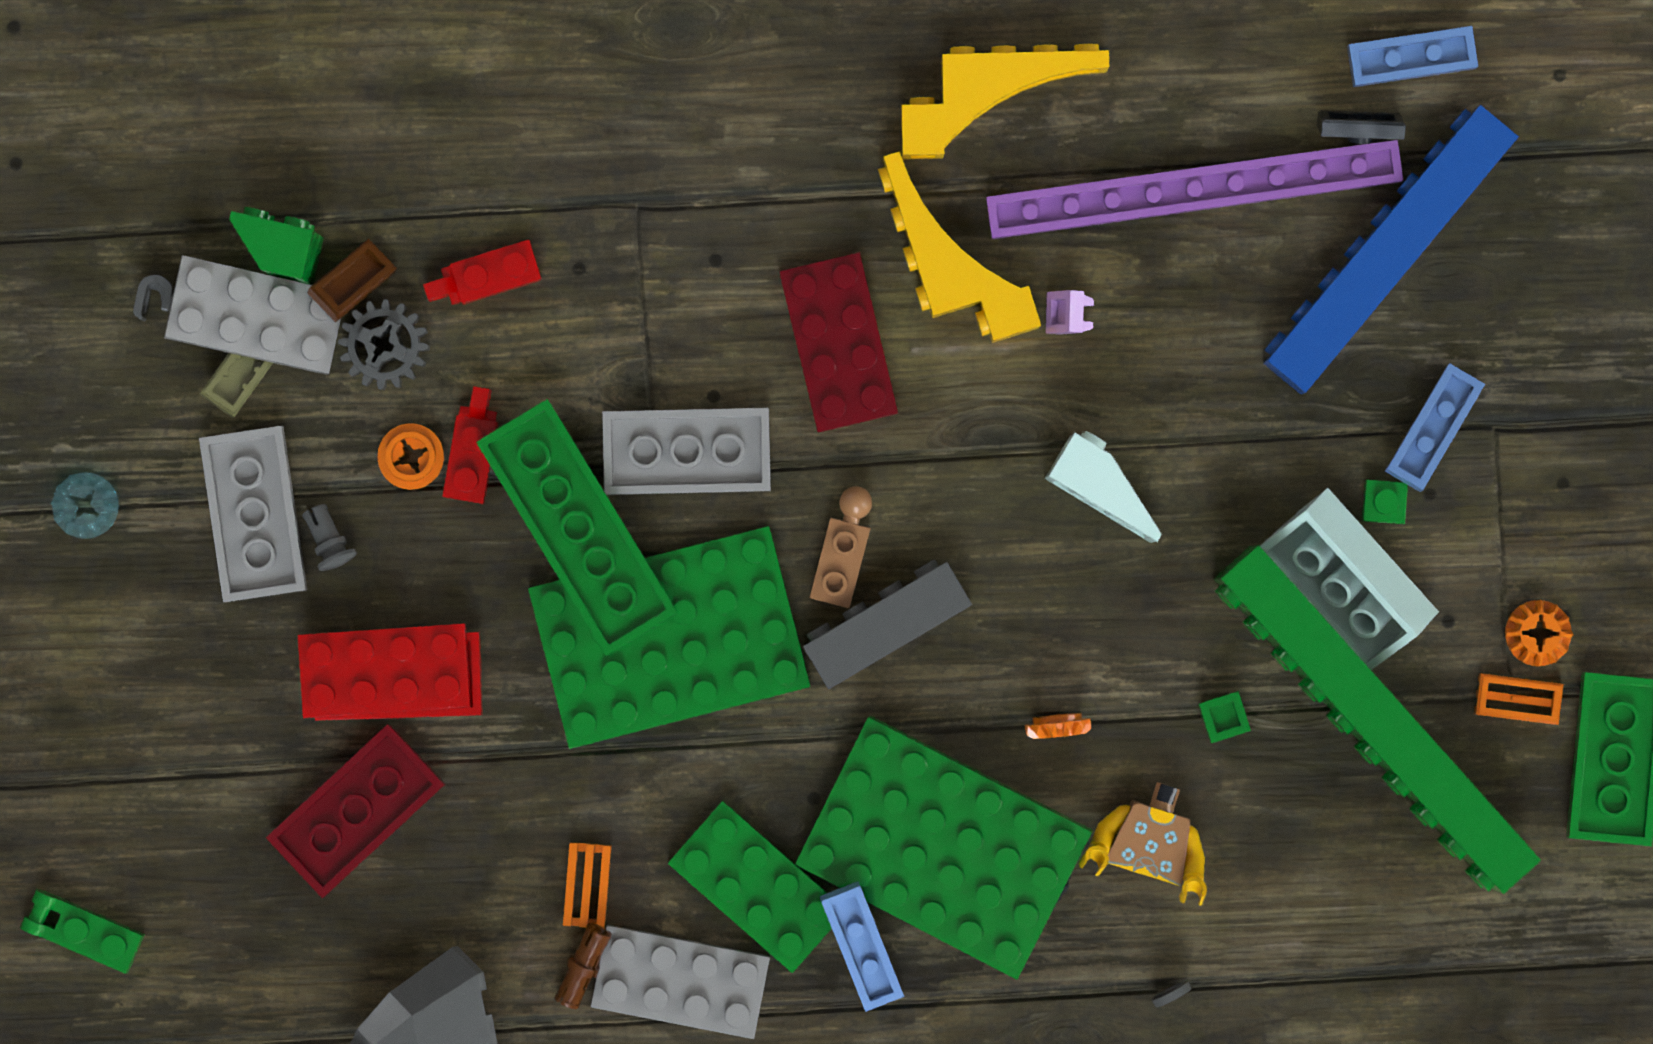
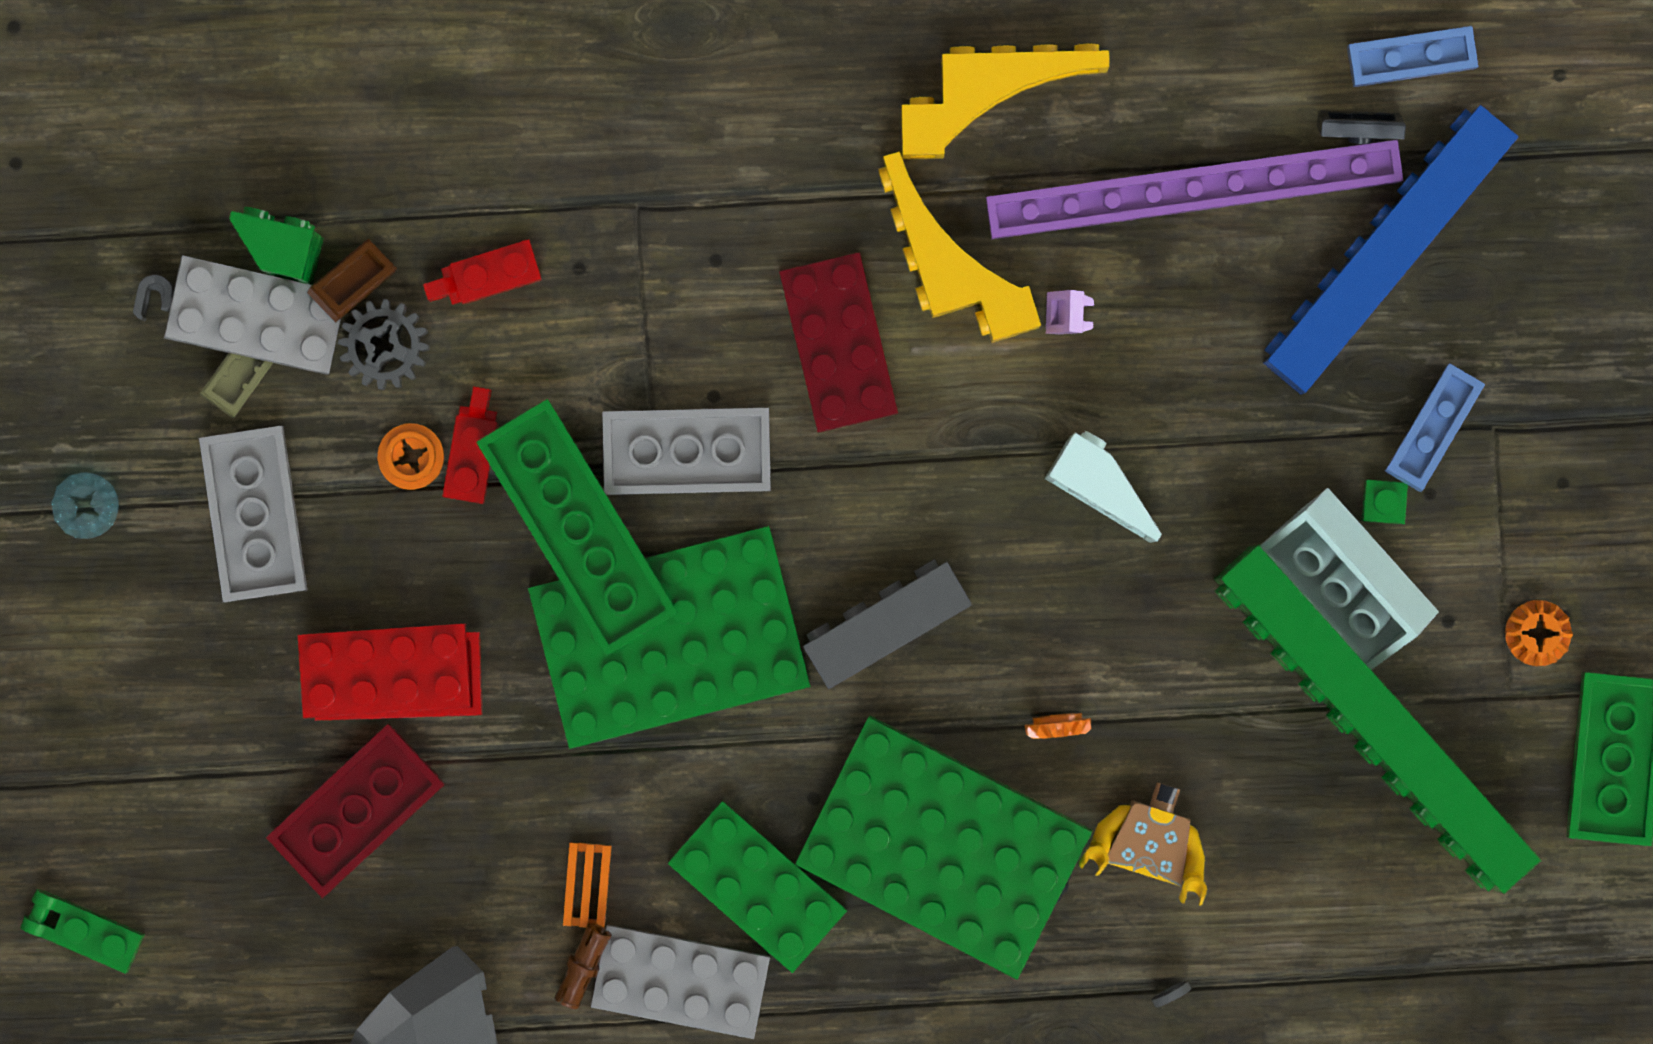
dark grey pin [302,504,357,571] -> none
medium nougat plate [810,486,872,609] -> none
medium blue plate [820,881,904,1012] -> none
green plate [1197,691,1251,744] -> none
orange tile [1474,673,1564,725] -> none

